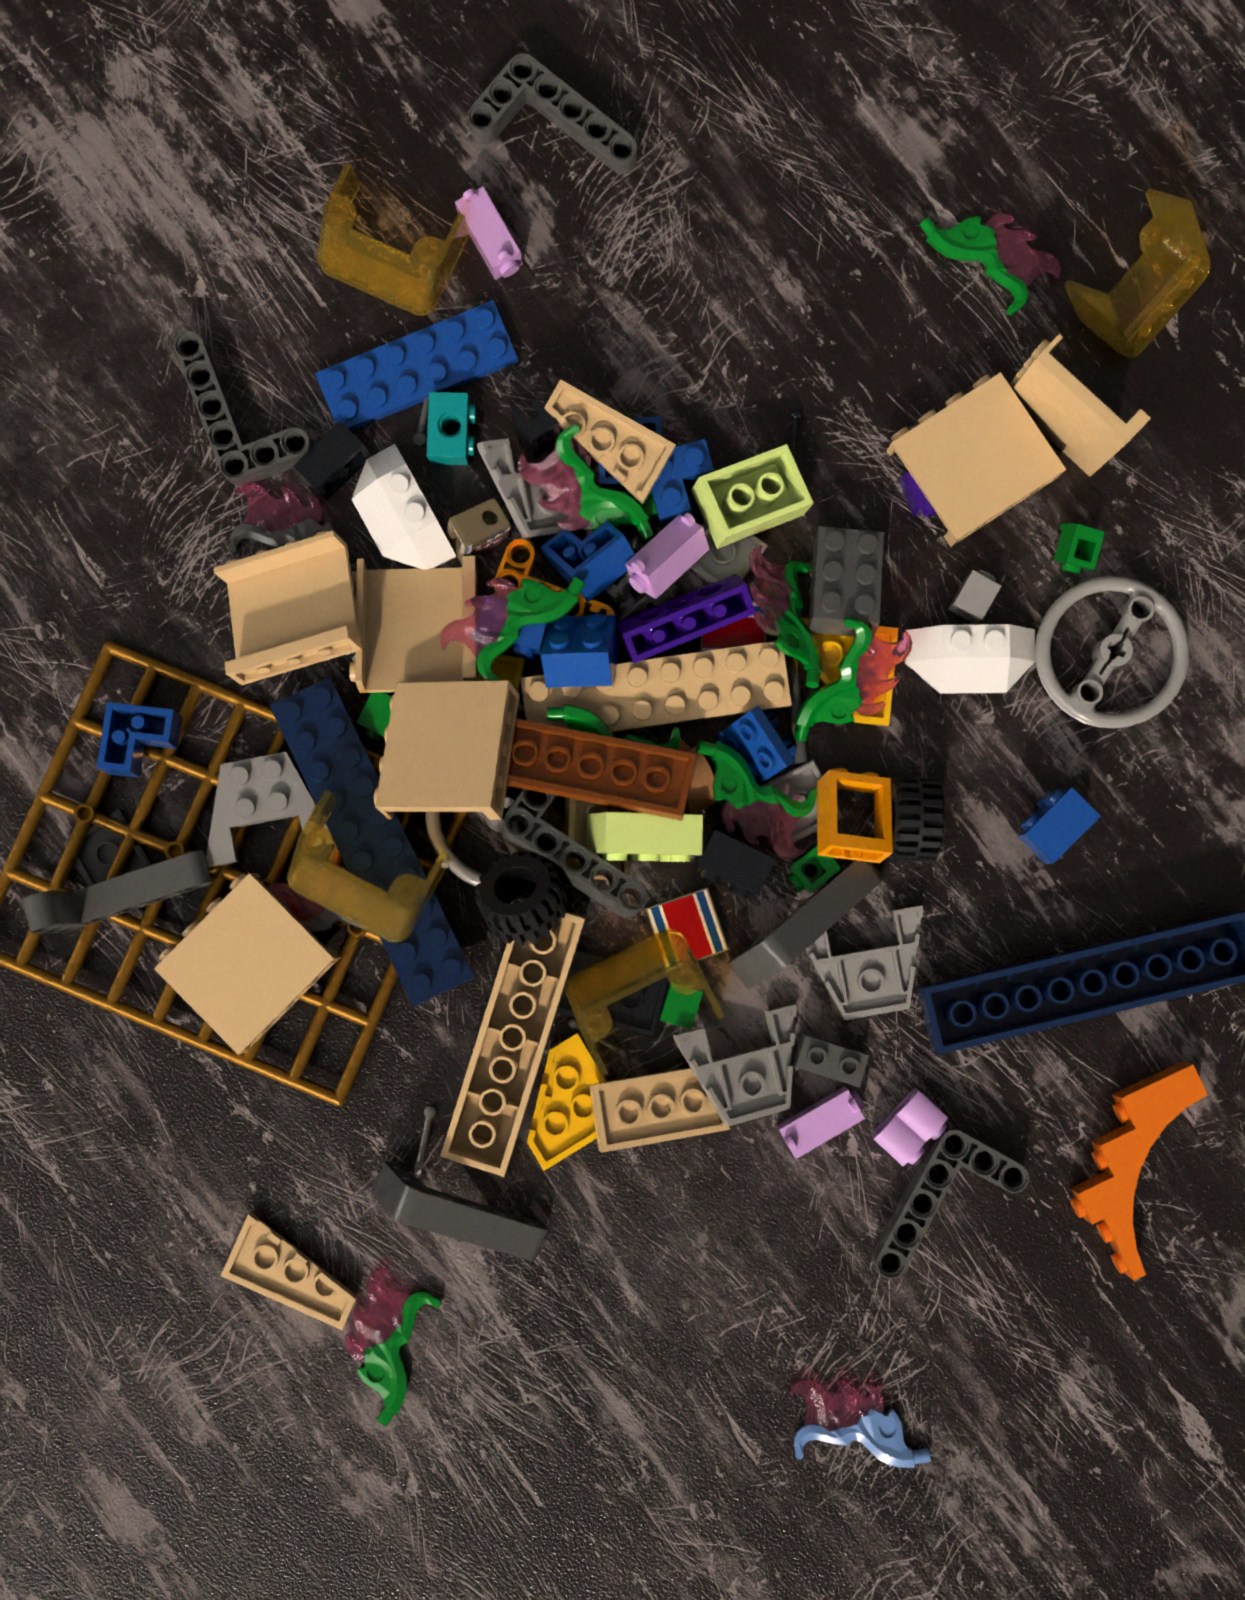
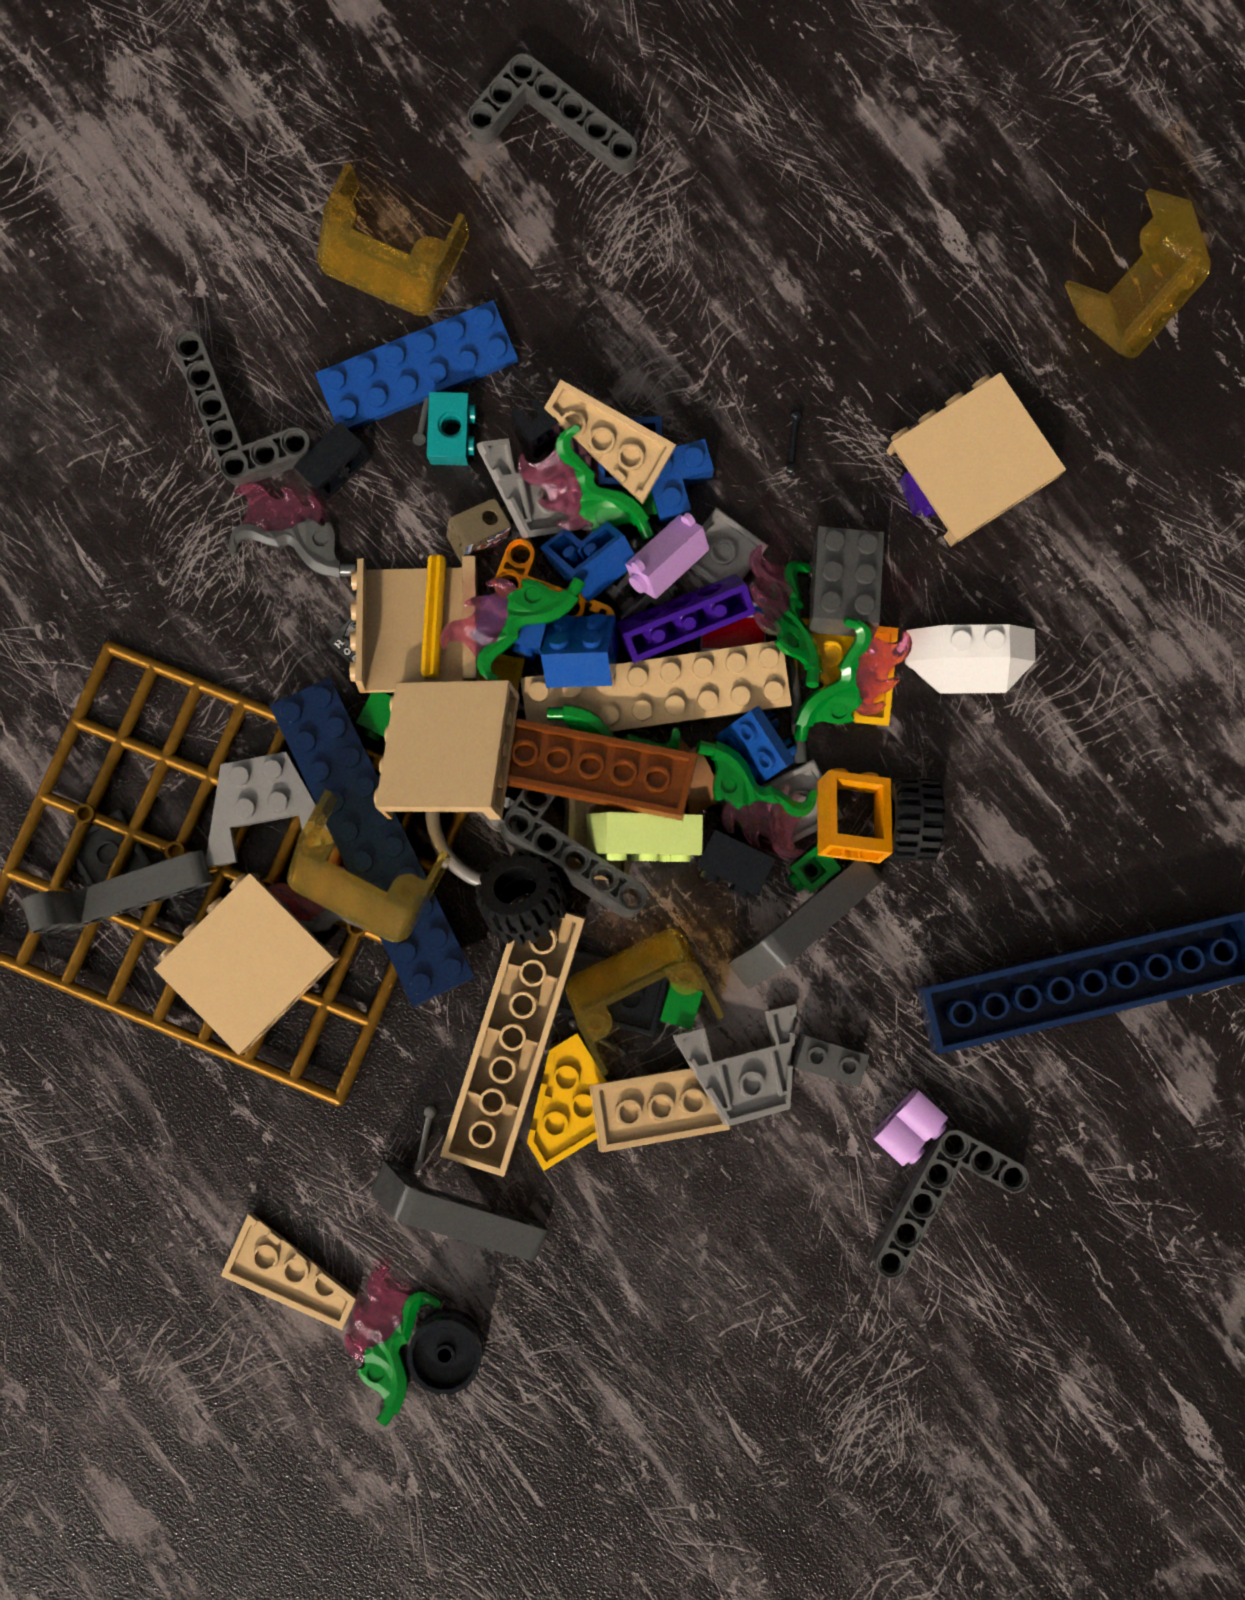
blue brick [97,702,183,778] -> none
tan panel [214,530,362,685] -> none
white wedge [352,444,457,569] -> none
lavender brick [455,186,523,280] -> none
tile [646,888,729,971] -> none
yellowish green brick [691,444,813,549] -> none
lavender brick [776,1086,865,1159] -> none
piece [789,1379,931,1468] -> none
light grey wing [806,905,923,1020] -> none
piece [919,214,1061,316] -> none
light grey brick [948,570,1001,625] -> none
tan panel [1009,334,1151,477] -> none
blue brick [1017,788,1101,864] -> none
light grey piece [1035,576,1190,729] -> none
green brick [1053,523,1105,574] -> none
orange arch [1070,1061,1208,1281] -> none
none -> black wheel [407,1309,485,1395]
none -> yellow axle [421,555,446,678]

